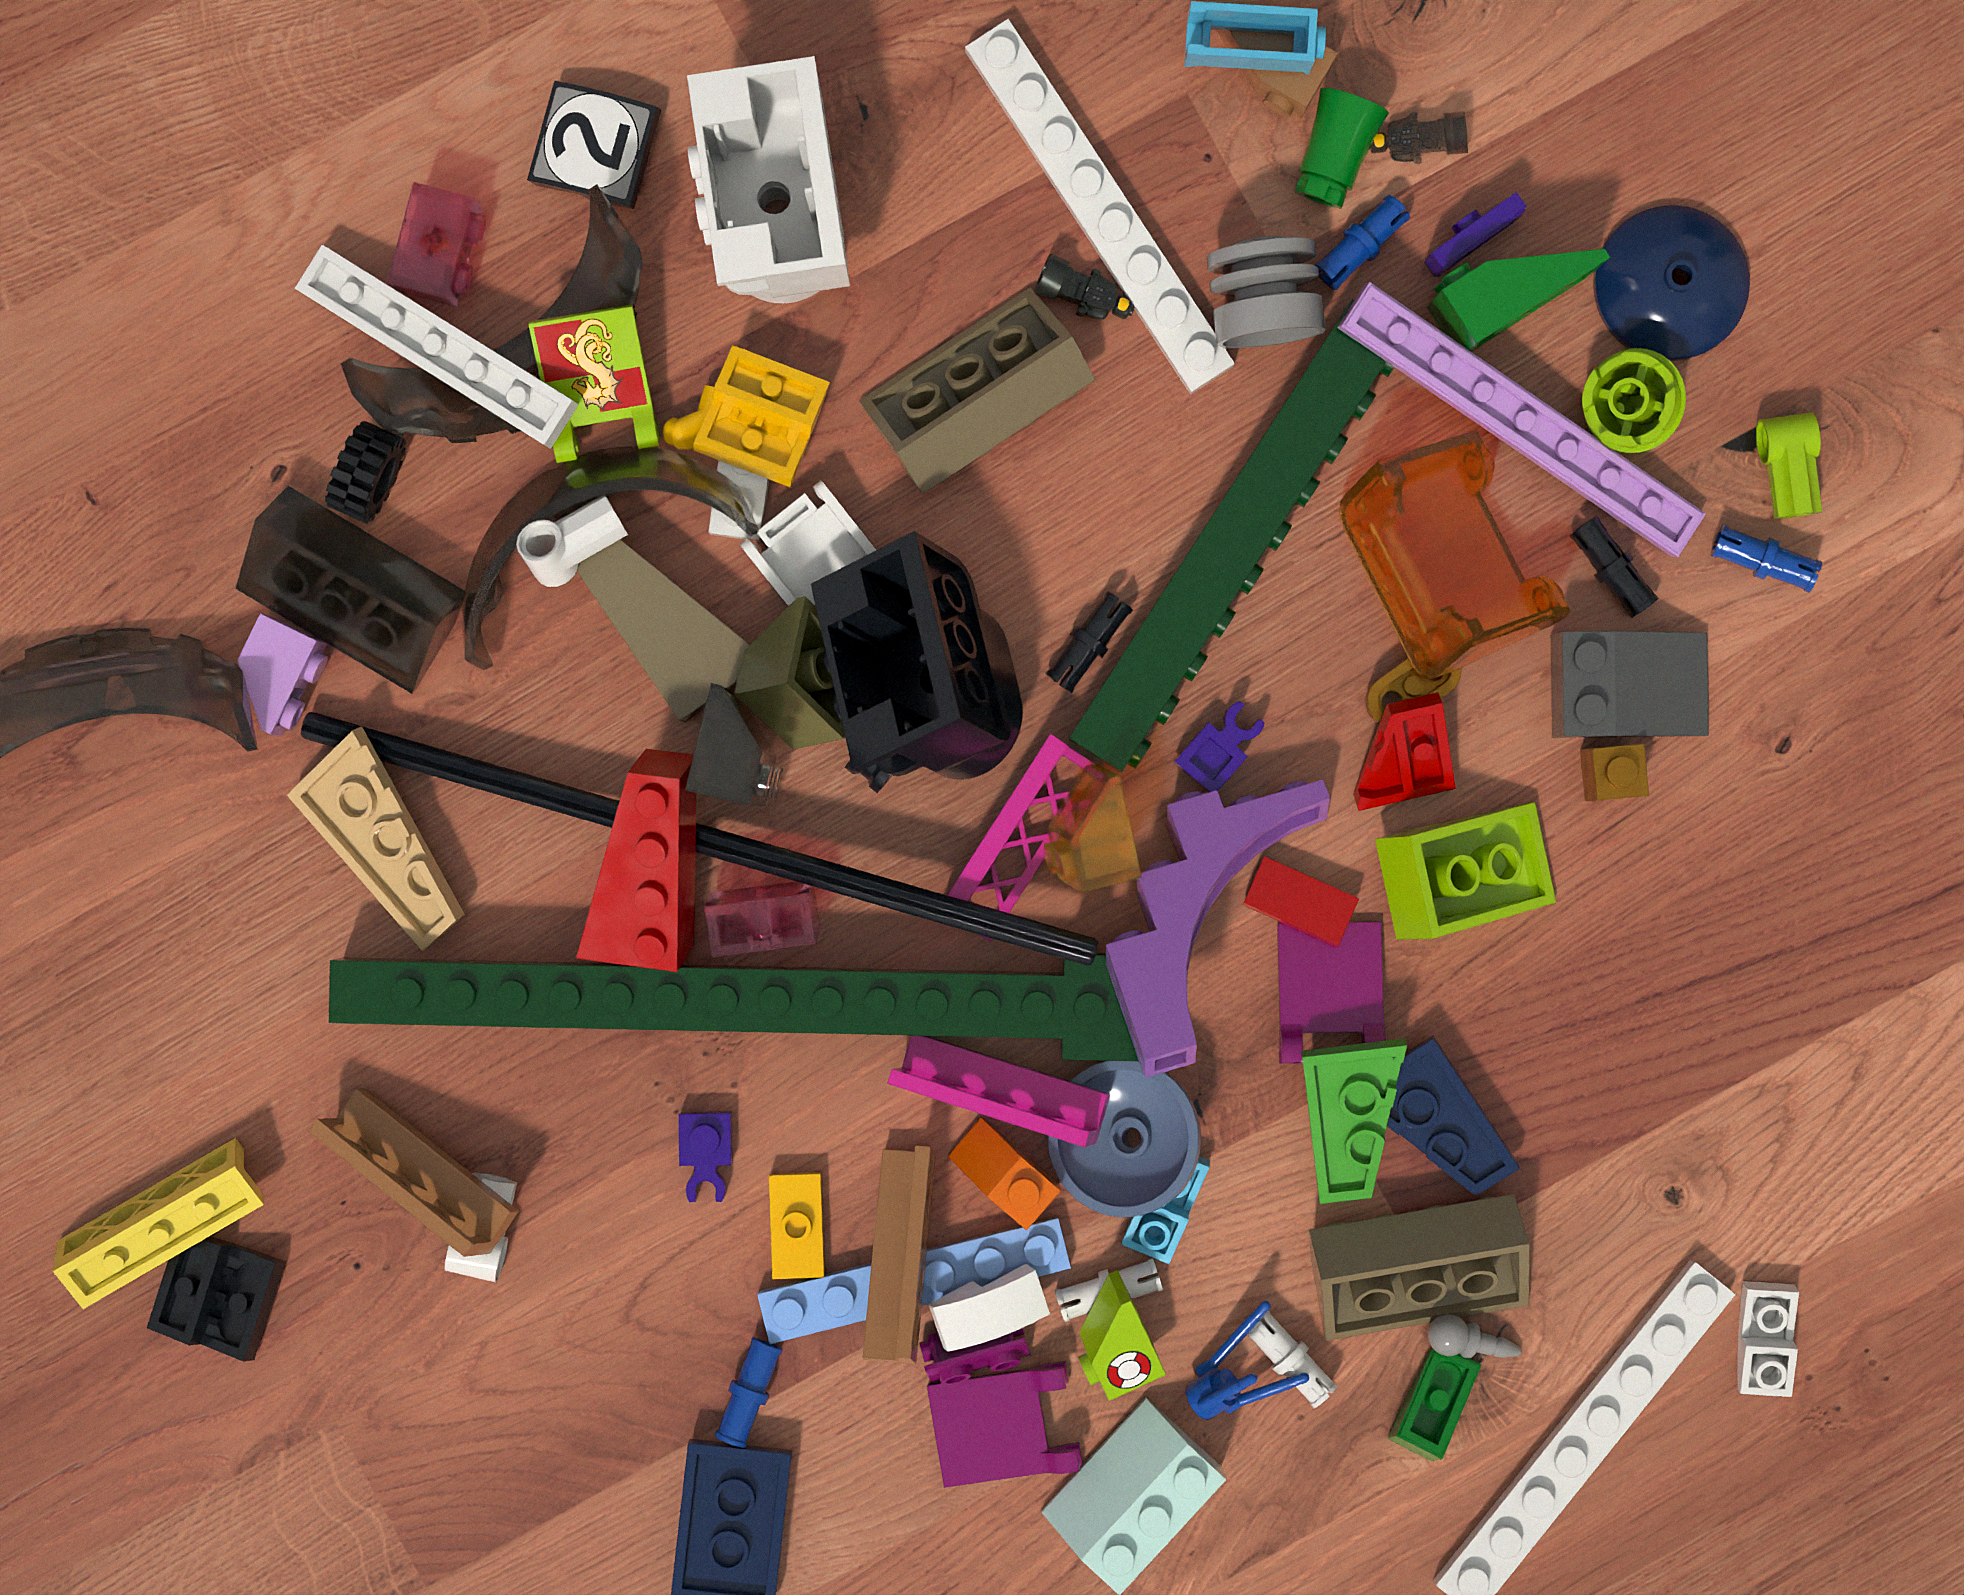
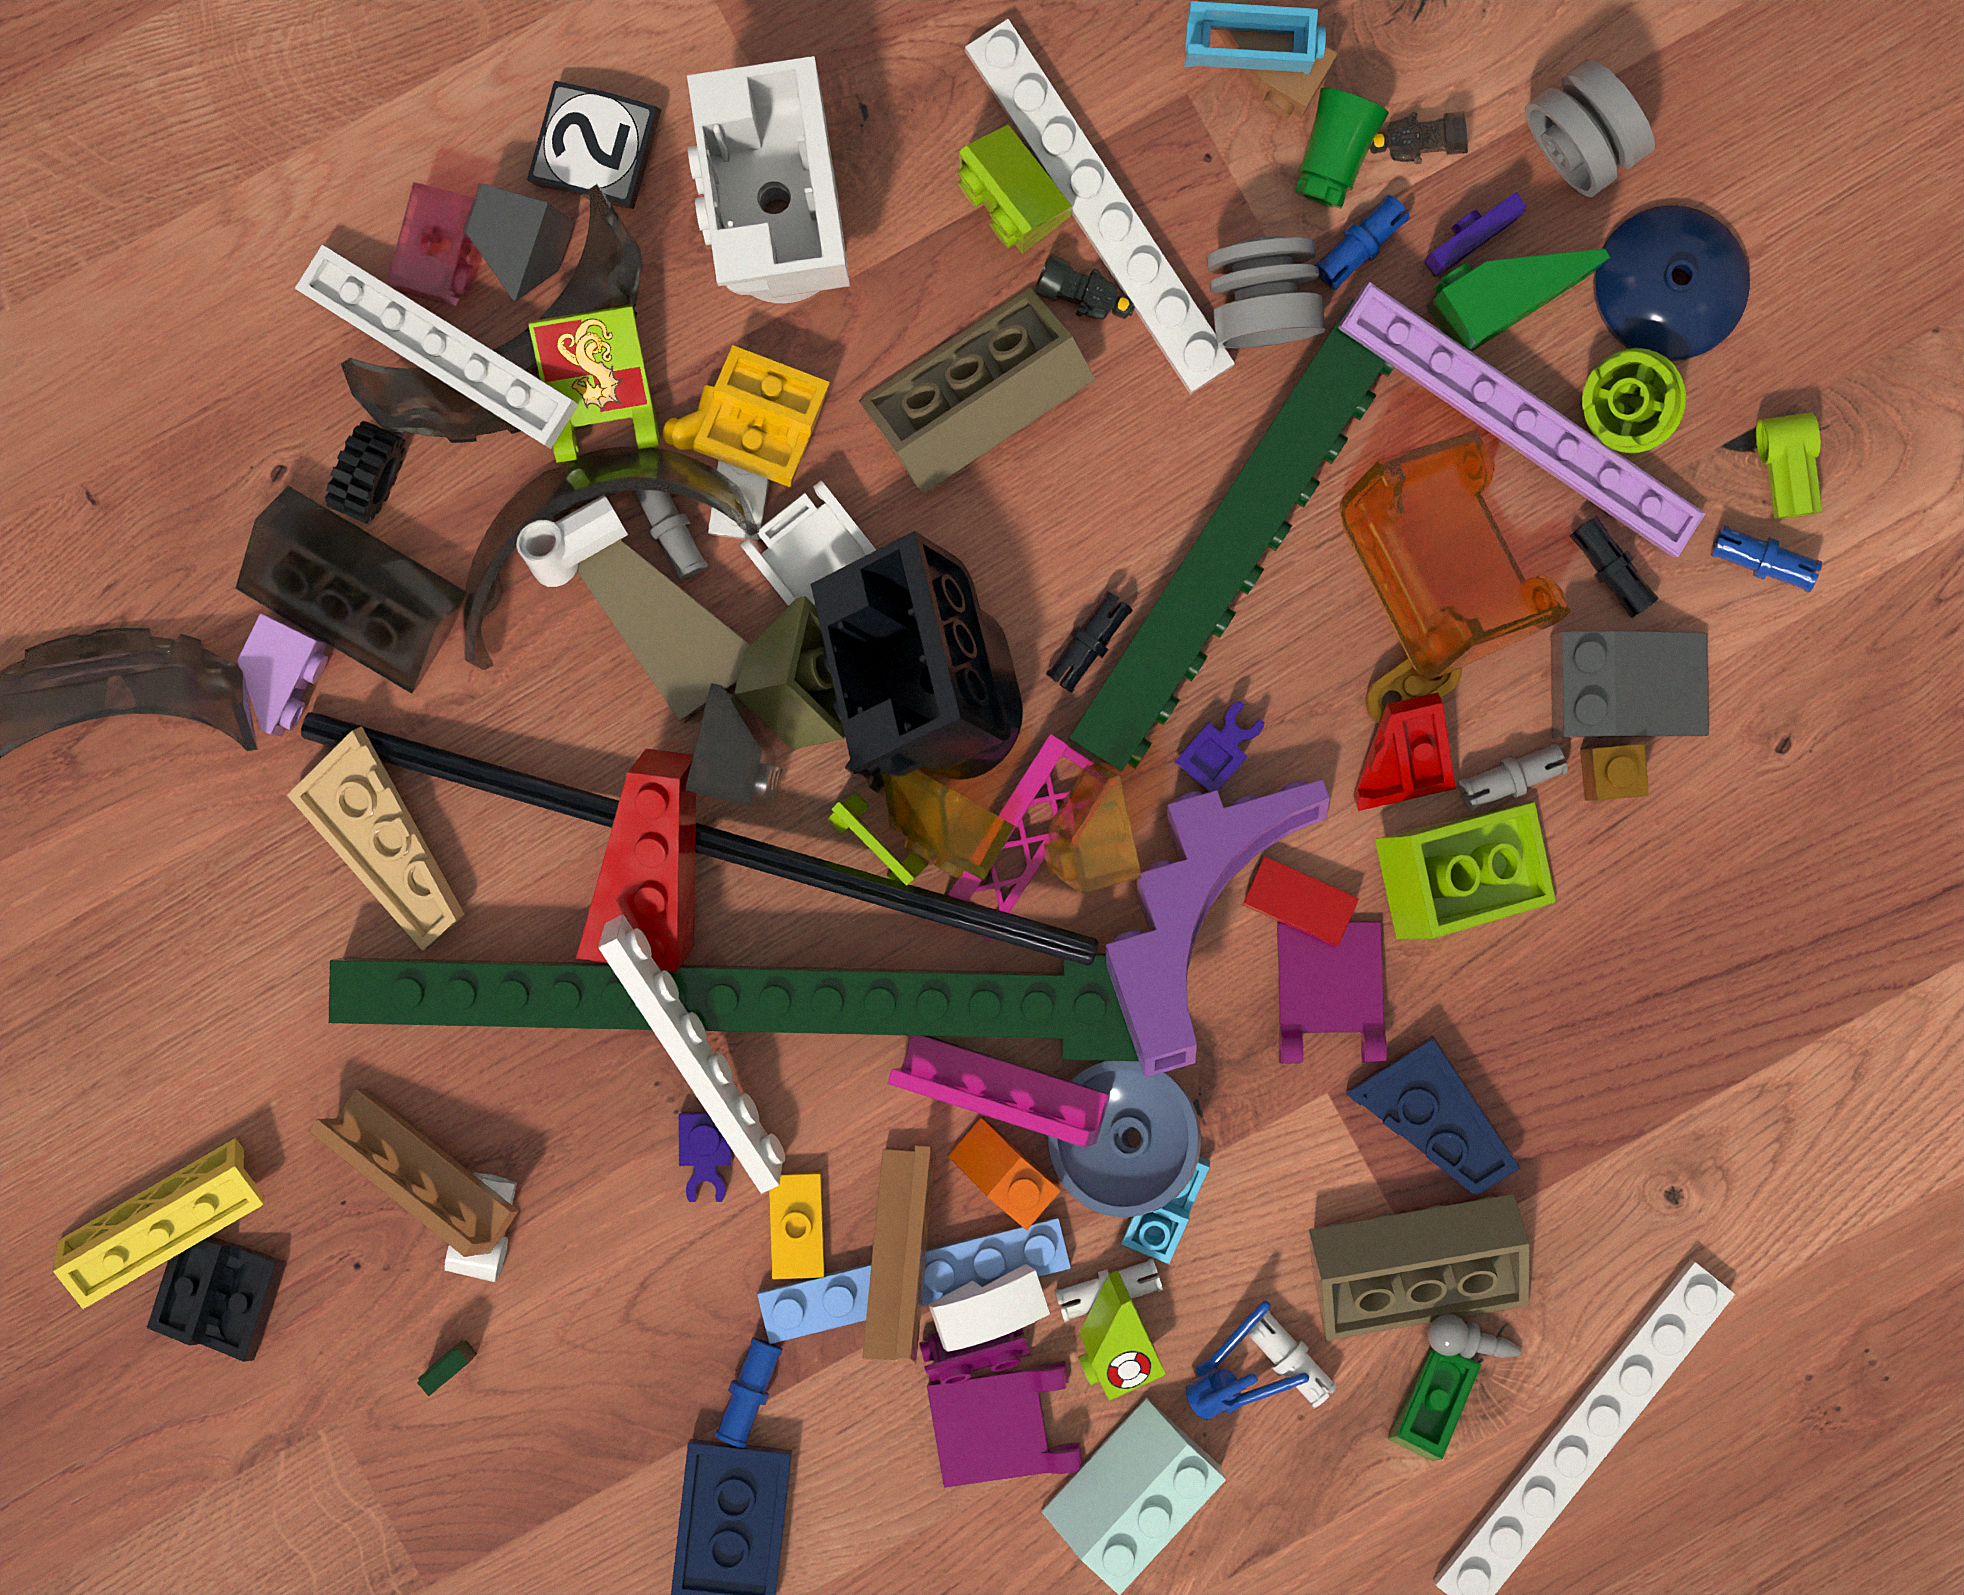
clear pink brick [704,881,820,958] -> none
bright green wing [1301,1039,1407,1204] -> none
white slope [1737,1281,1799,1397] -> none
none -> dark green tile [417,1340,477,1397]
none -> dark grey slope [462,183,575,302]
none -> white plate [598,914,785,1194]
none -> light grey pin [632,474,708,581]
none -> lime flag [827,792,928,886]
none -> clear yellow slope [882,770,1015,881]
none -> lime slope [957,124,1073,254]
none -> light grey pin [1458,743,1568,811]
none -> light grey wheel [1525,59,1655,198]

